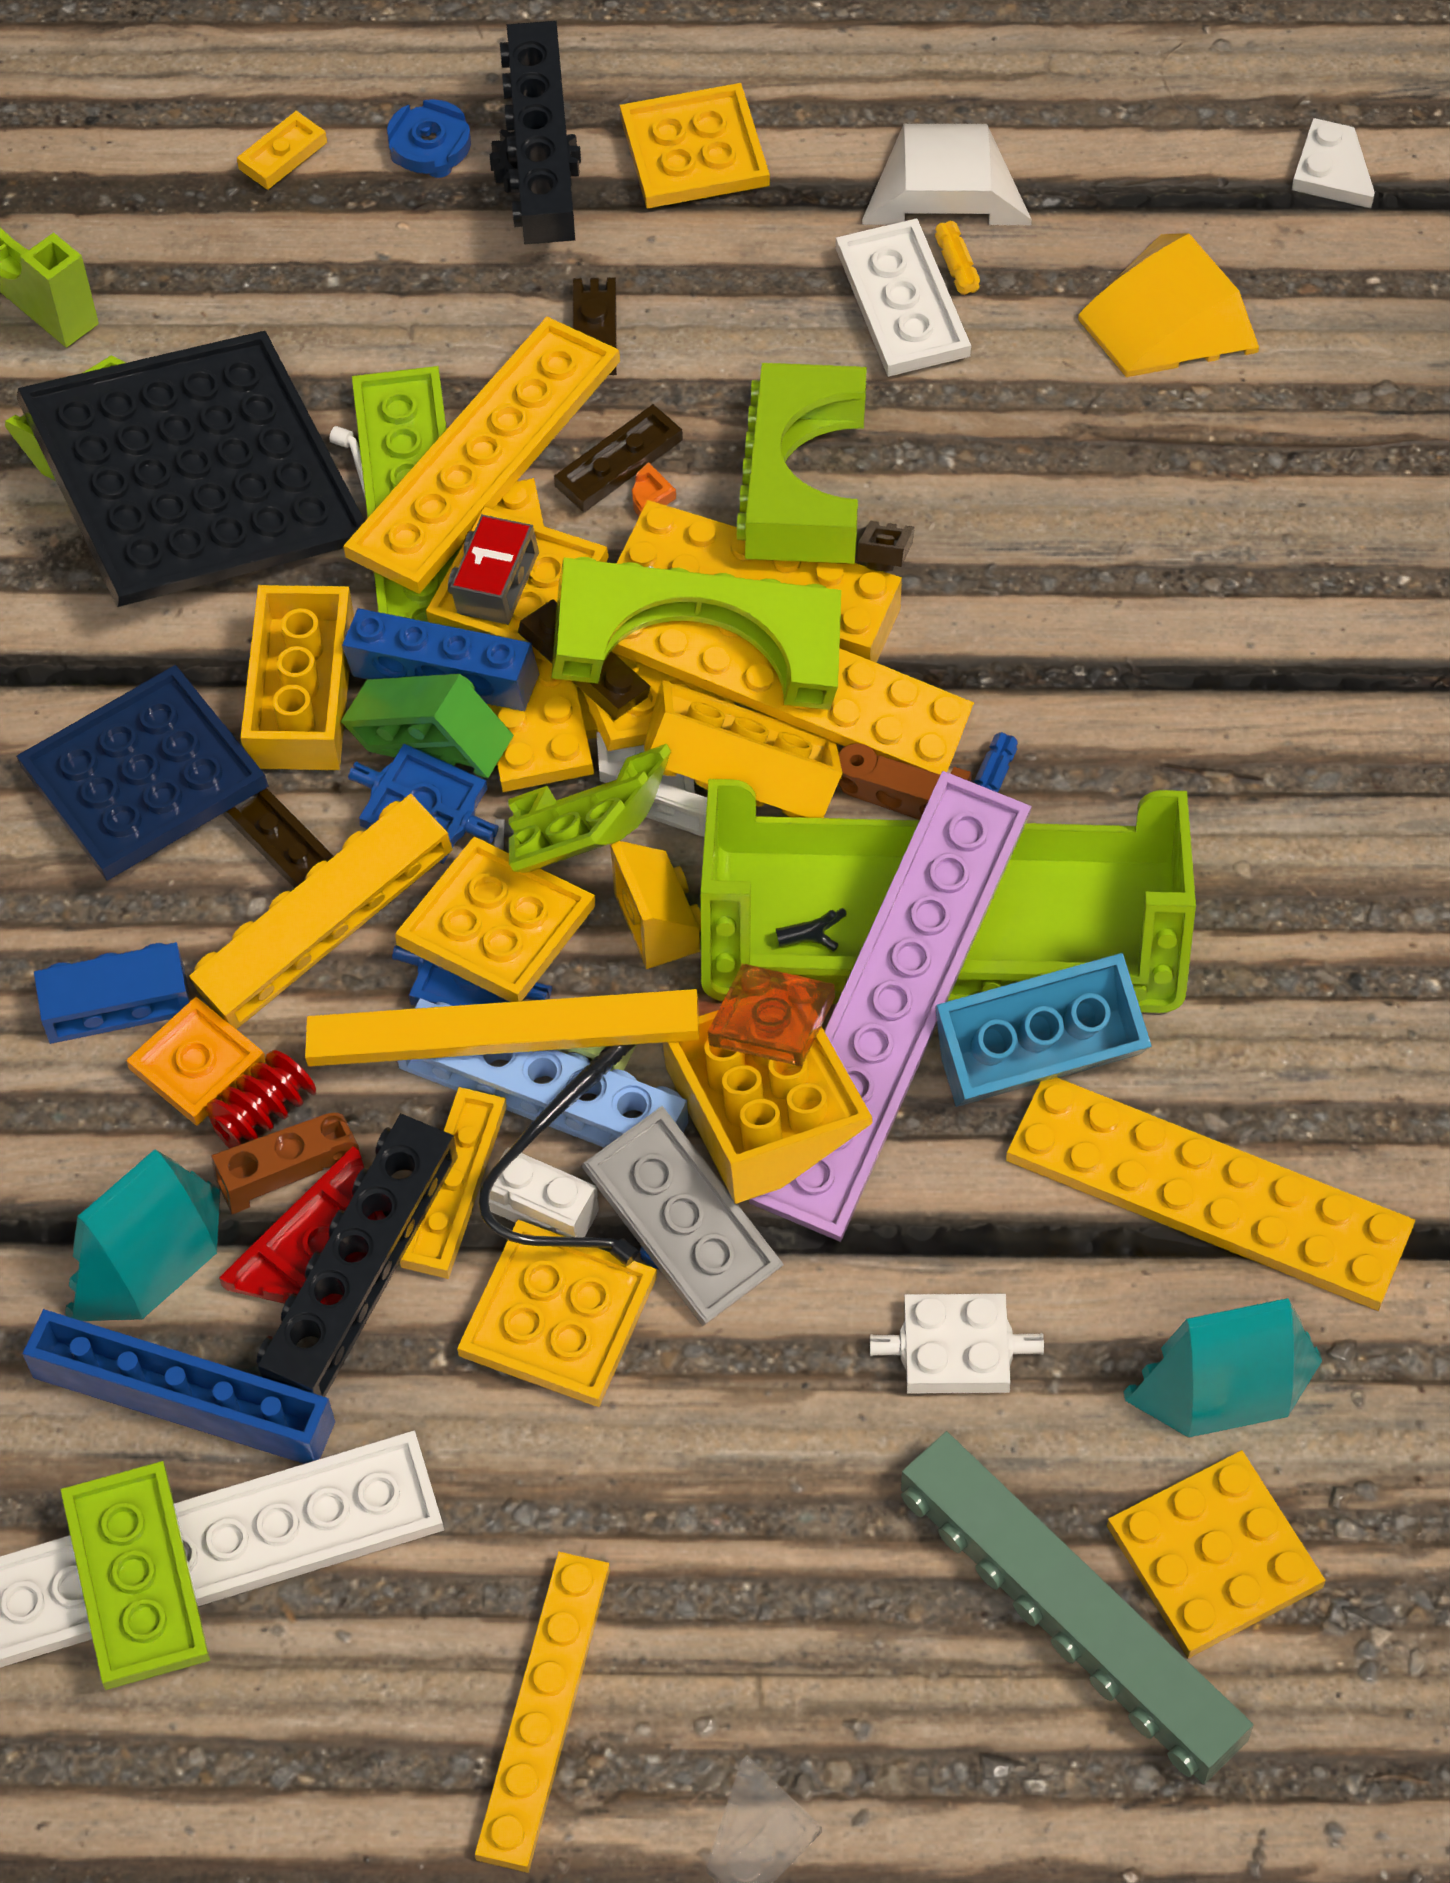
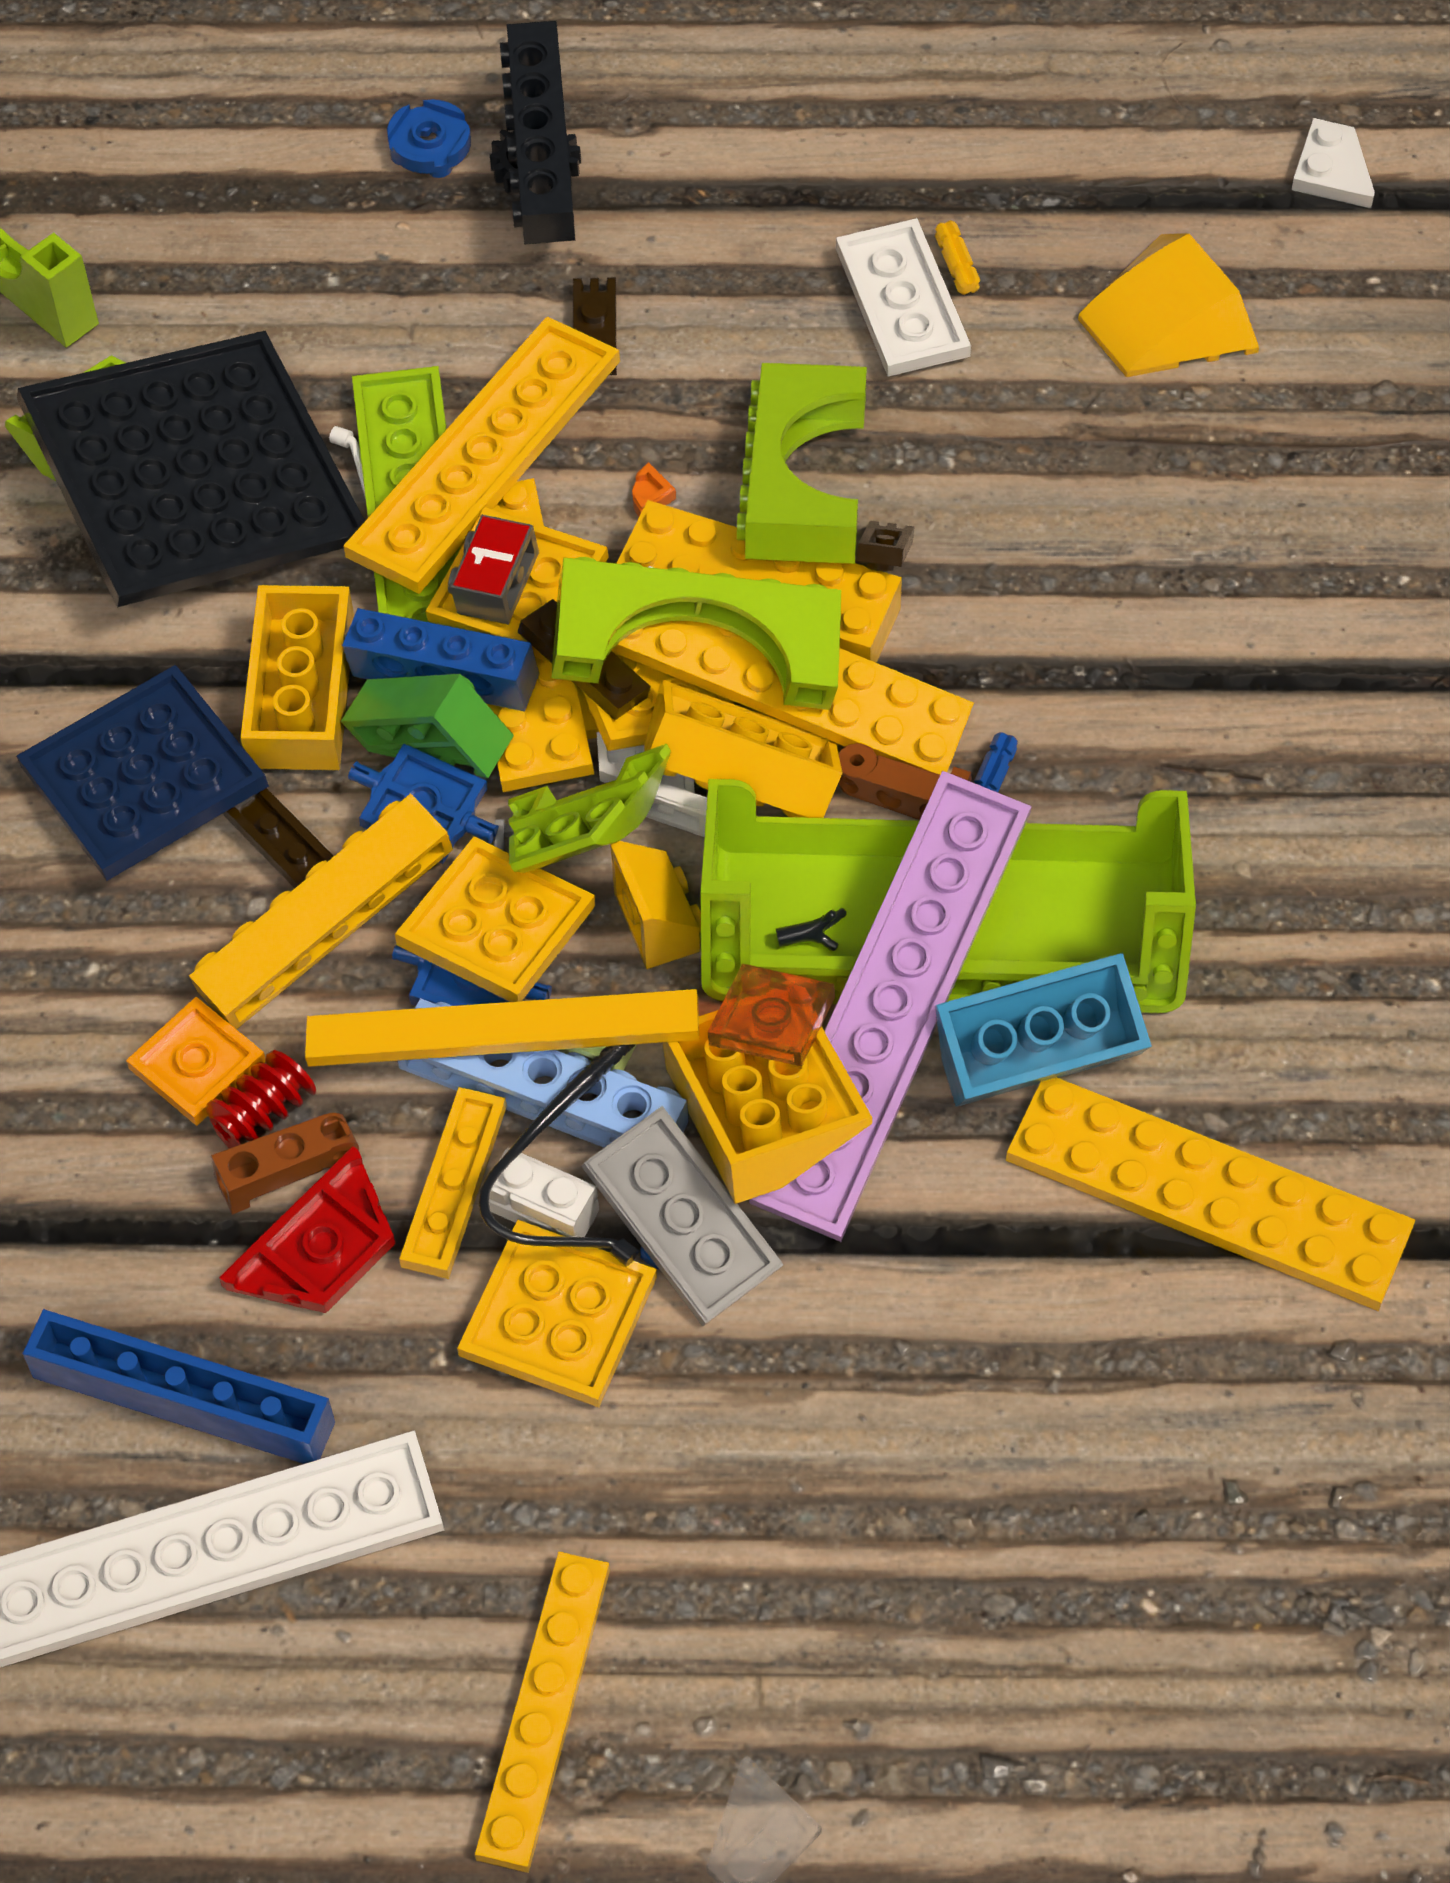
blue brick [34,942,190,1044] -> none
lime plate [61,1461,211,1690] -> none
teal wedge [65,1149,220,1321] -> none
yellow plate [237,111,327,190] -> none
black brick [256,1113,458,1397] -> none
dark brown plate [554,404,683,512] -> none
yellow plate [620,83,770,209] -> none
white wedge [862,124,1032,225] -> none
white plate [870,1294,1044,1394] -> none
sand green brick [901,1431,1254,1784] -> none
yellow plate [1107,1450,1326,1659] -> none
teal wedge [1123,1298,1322,1438] -> none

